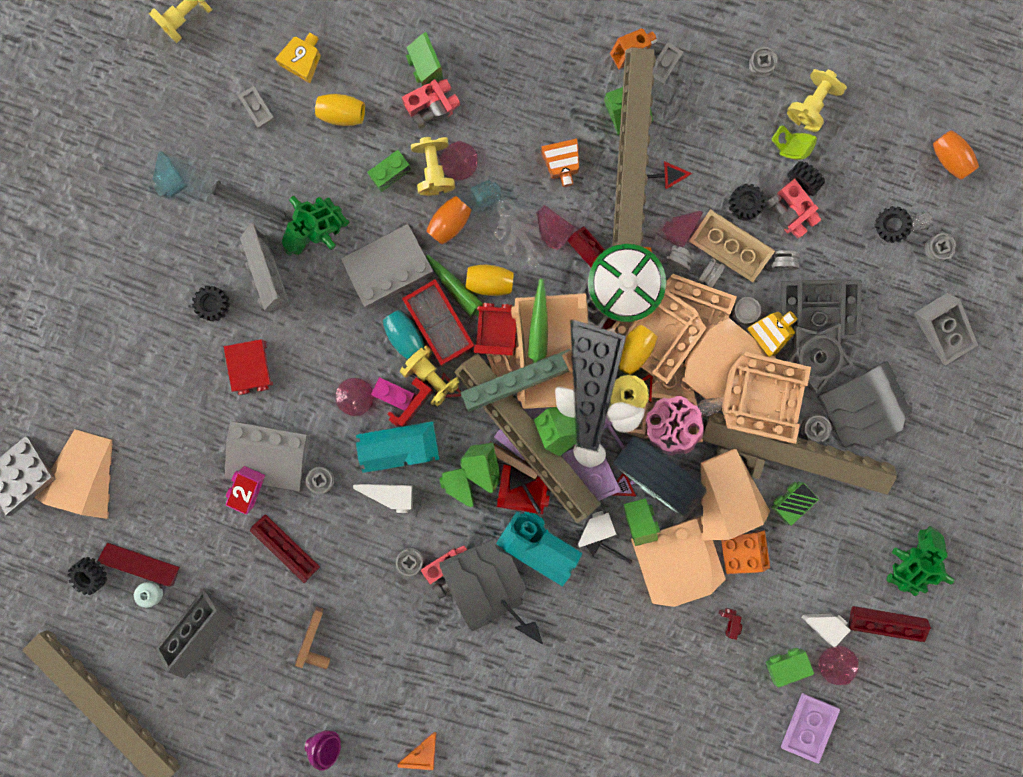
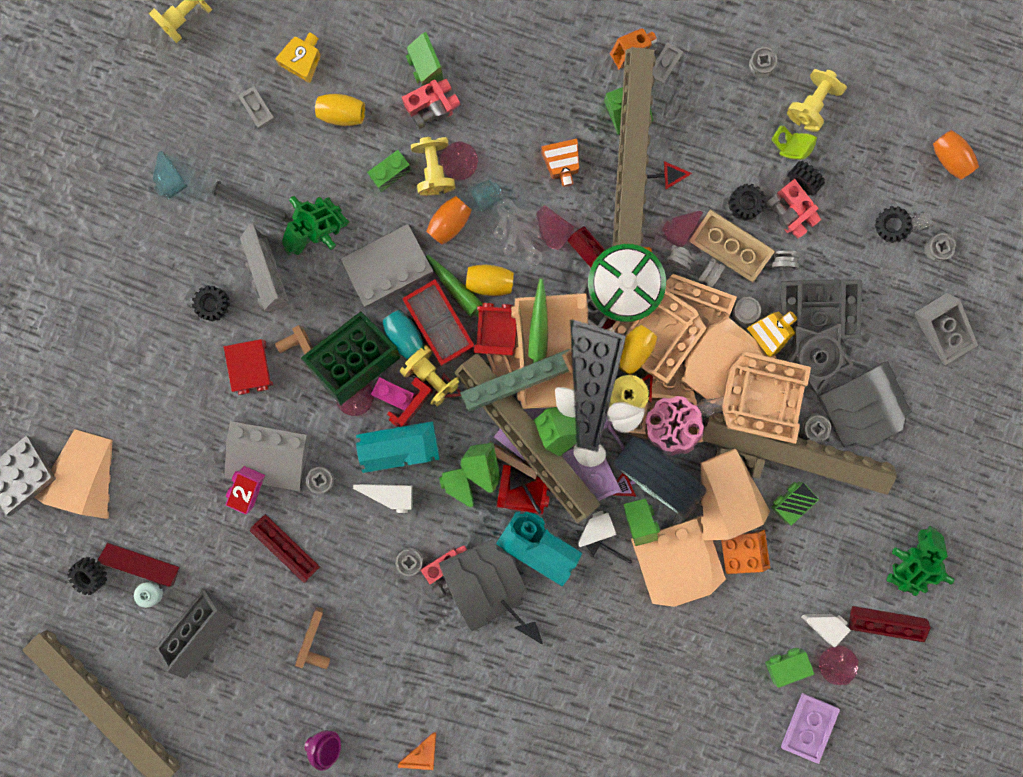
dark red bracket [719,608,742,640] -> none
none -> medium nougat piece [275,325,318,380]
none -> dark green slope [301,311,400,406]

